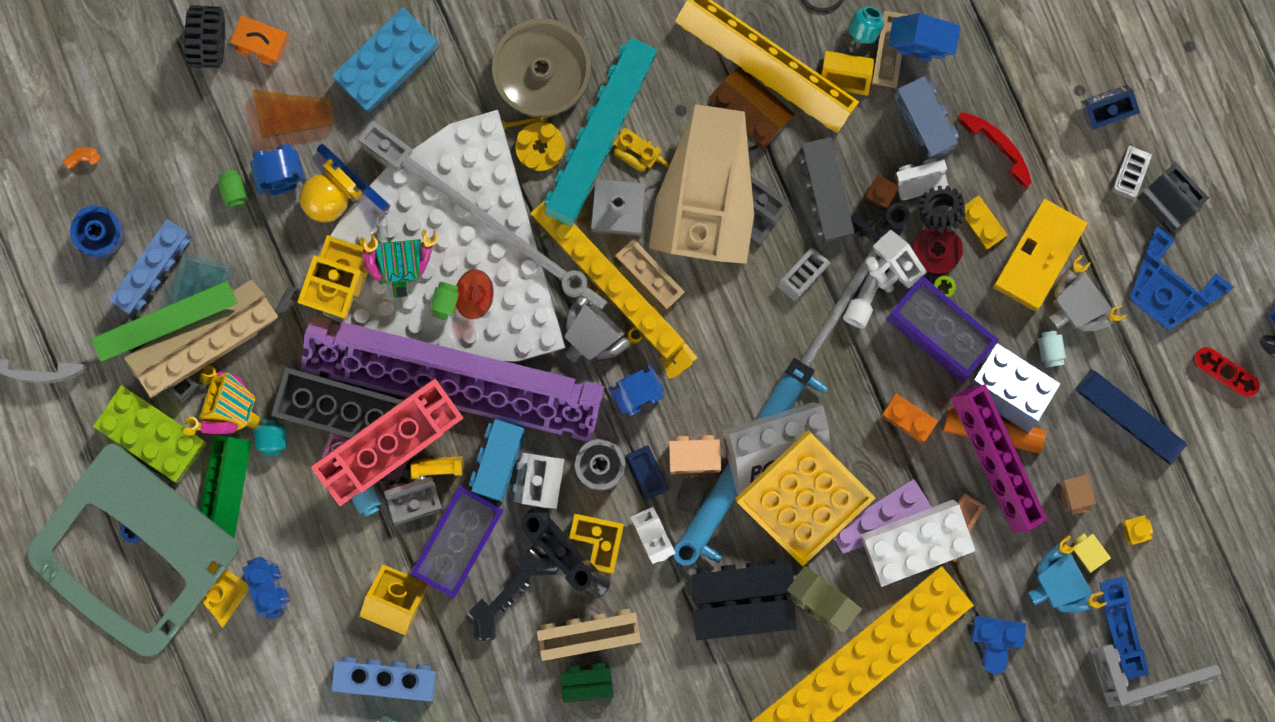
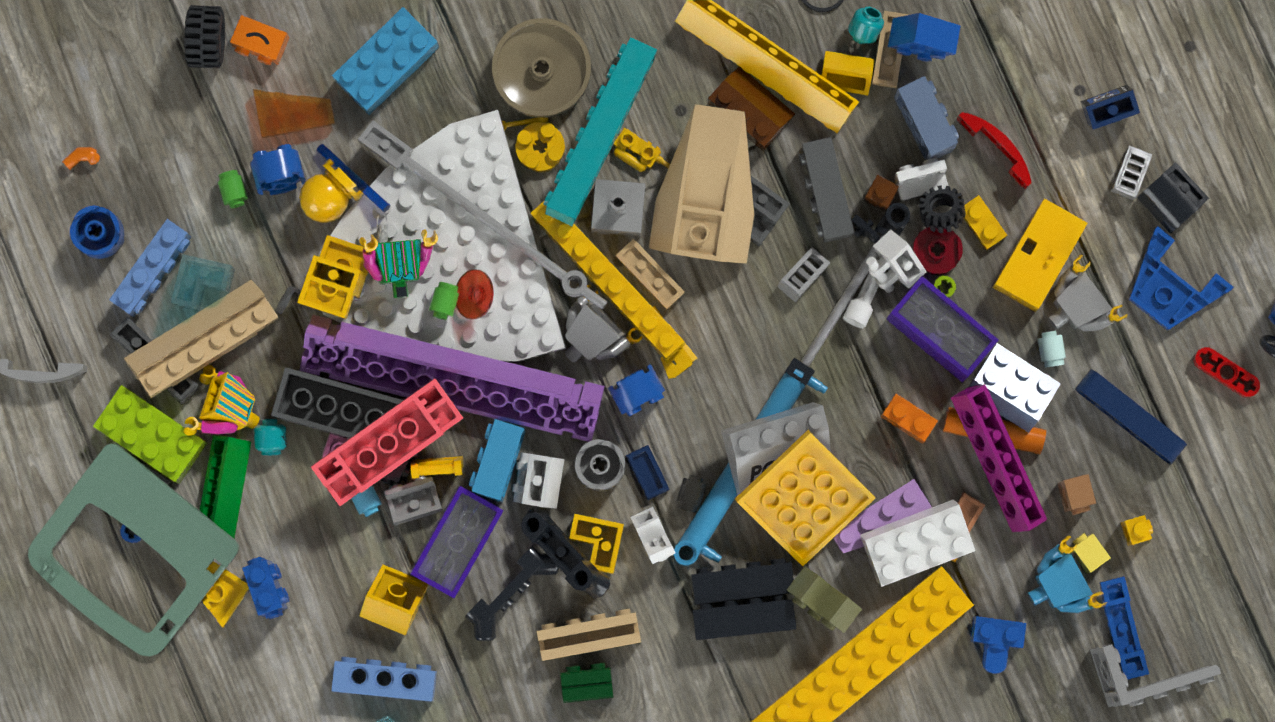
bright green tile [91,280,238,362] -> none
light nougat brick [669,435,721,475] -> none

